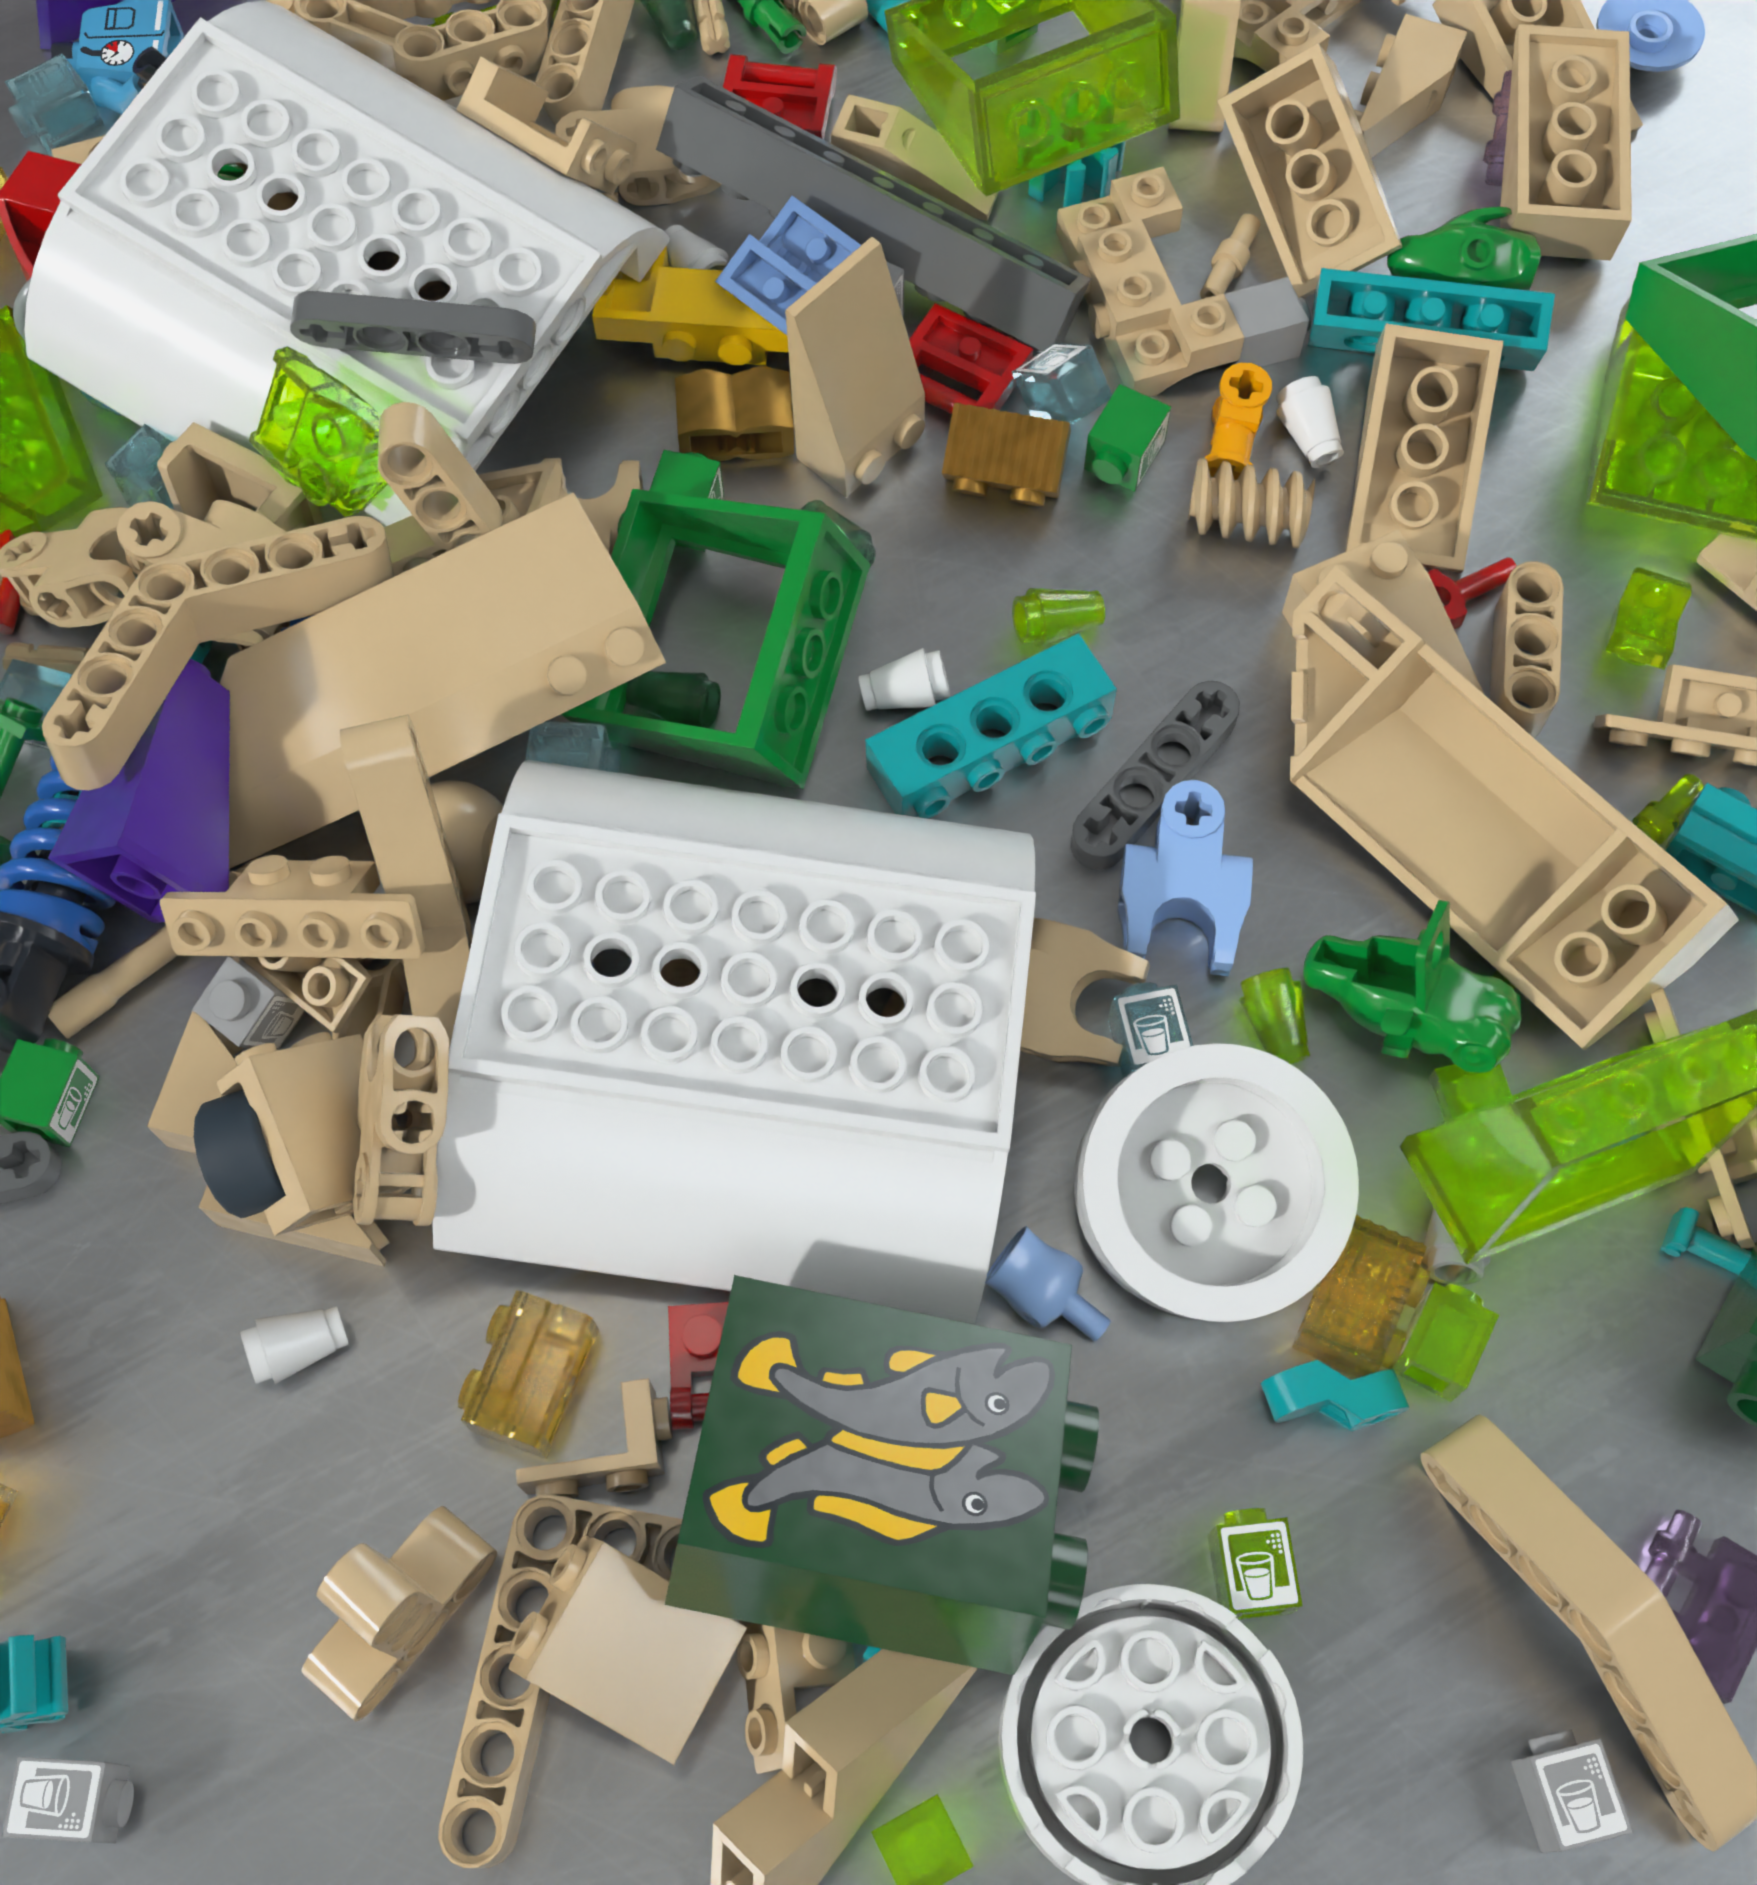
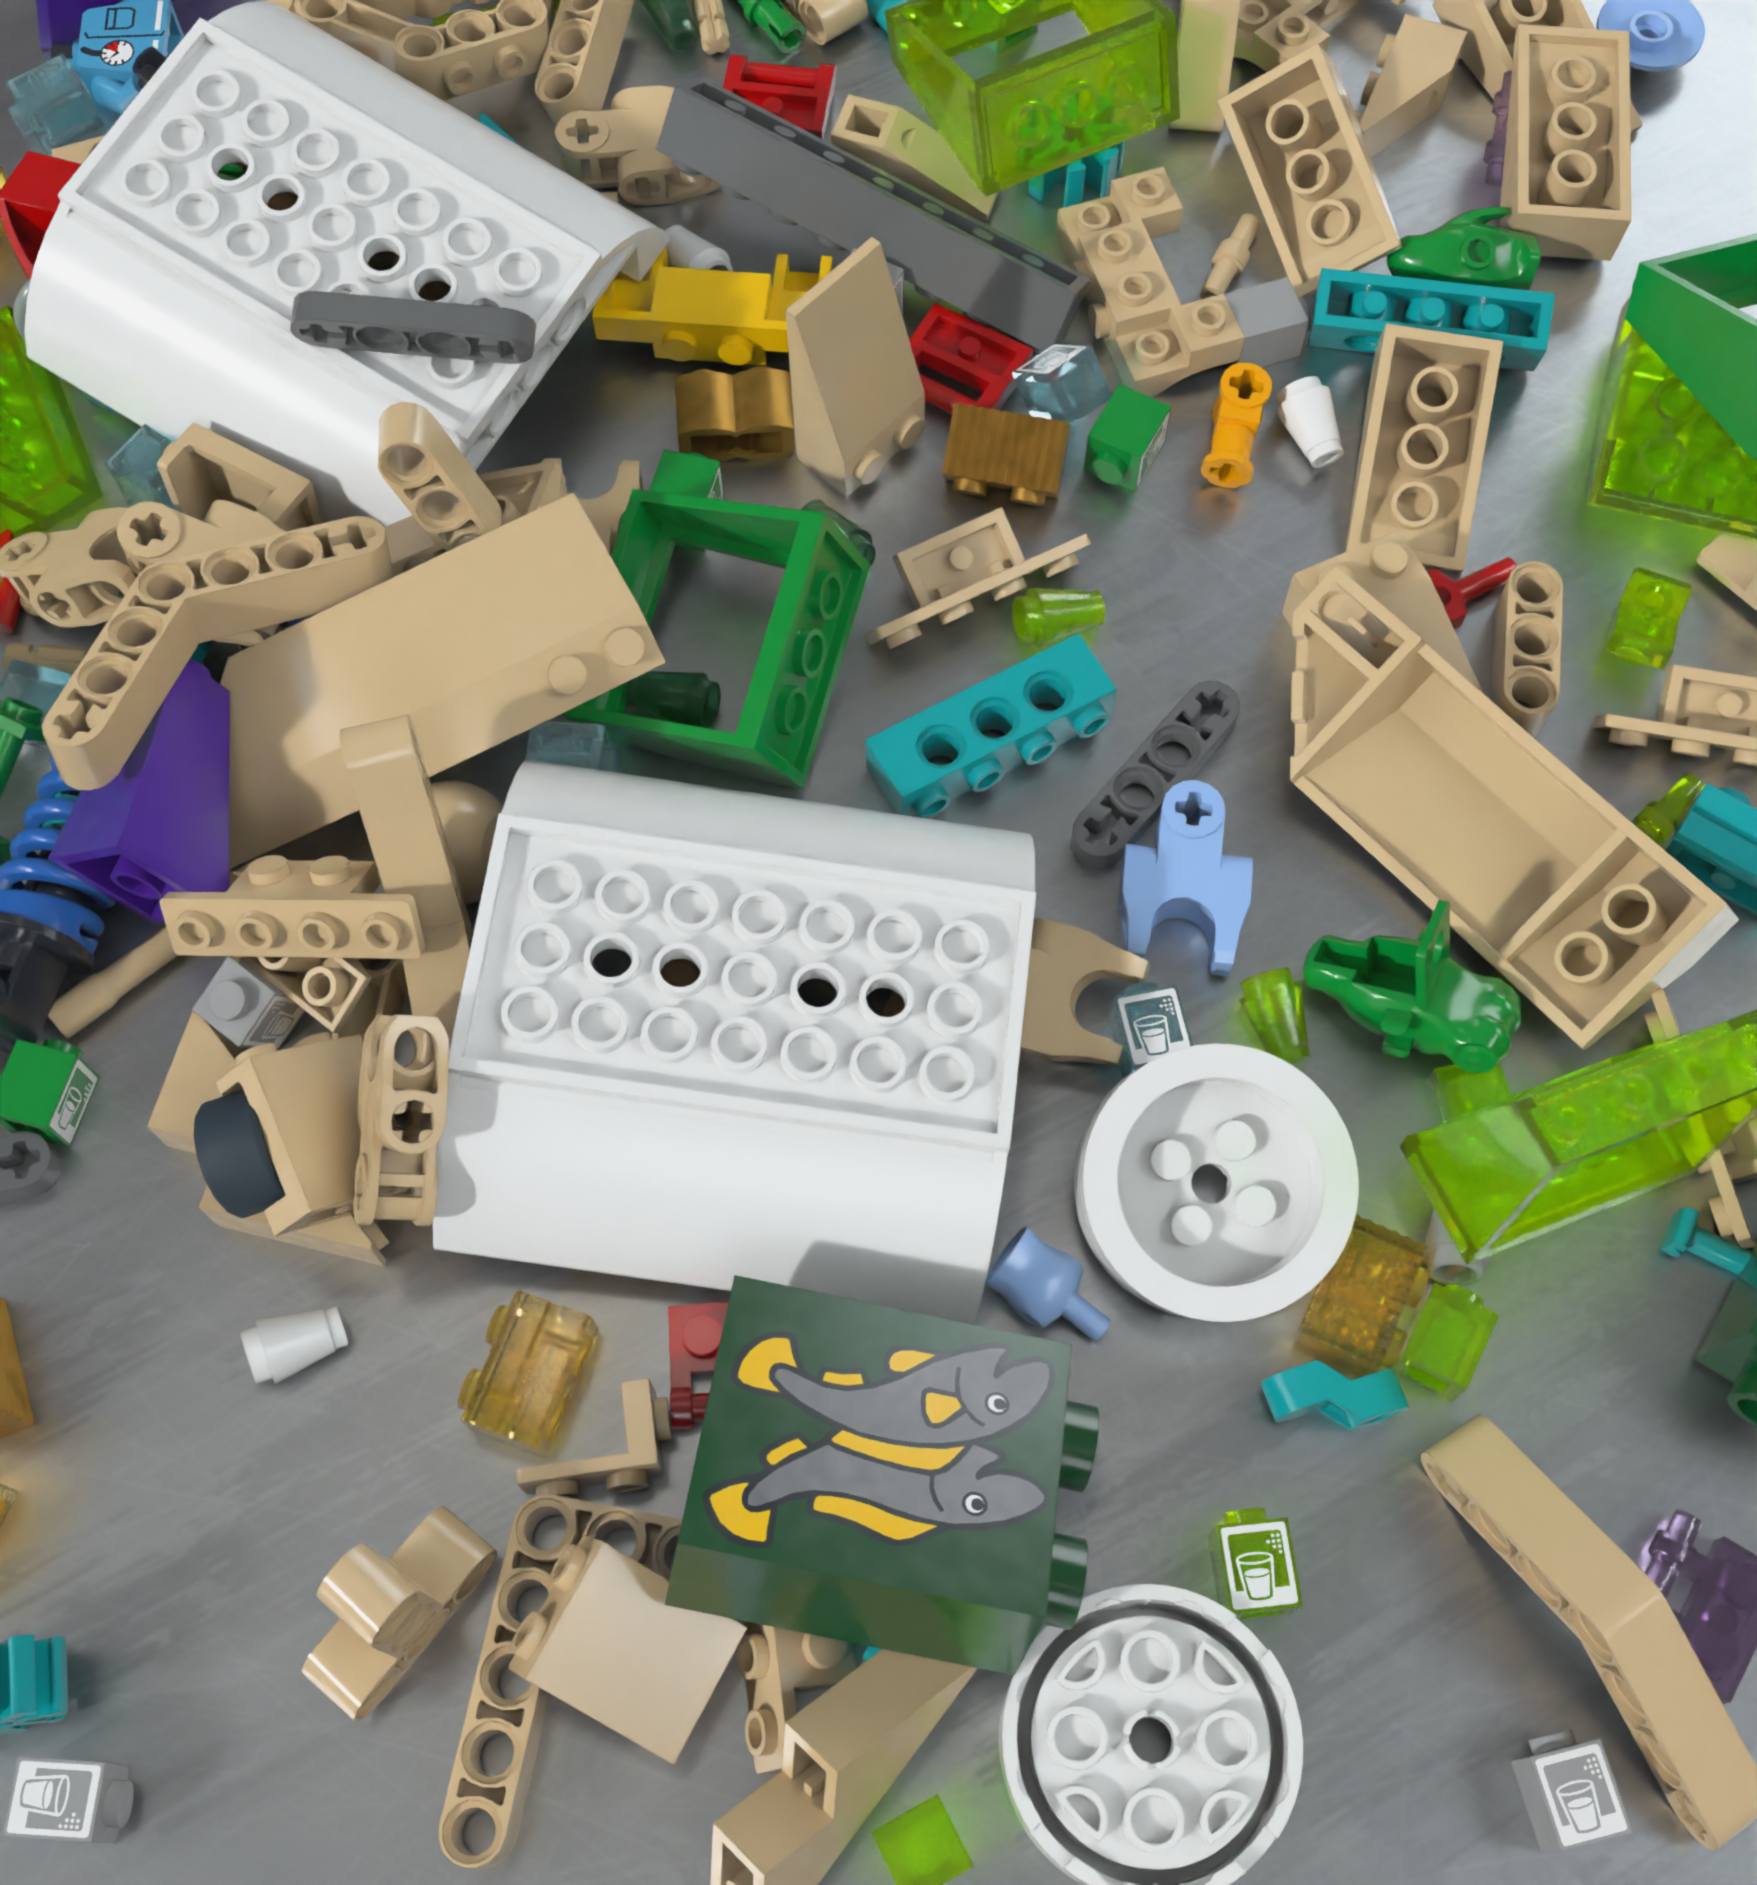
clear neon green slope [249,346,388,517] -> none
tan panel [456,57,637,195] -> none
medium blue slope [715,196,861,335] -> none
white cone [859,648,951,711] -> none
tan piece [1188,458,1315,549] -> none
none -> tan bracket [865,507,1091,649]

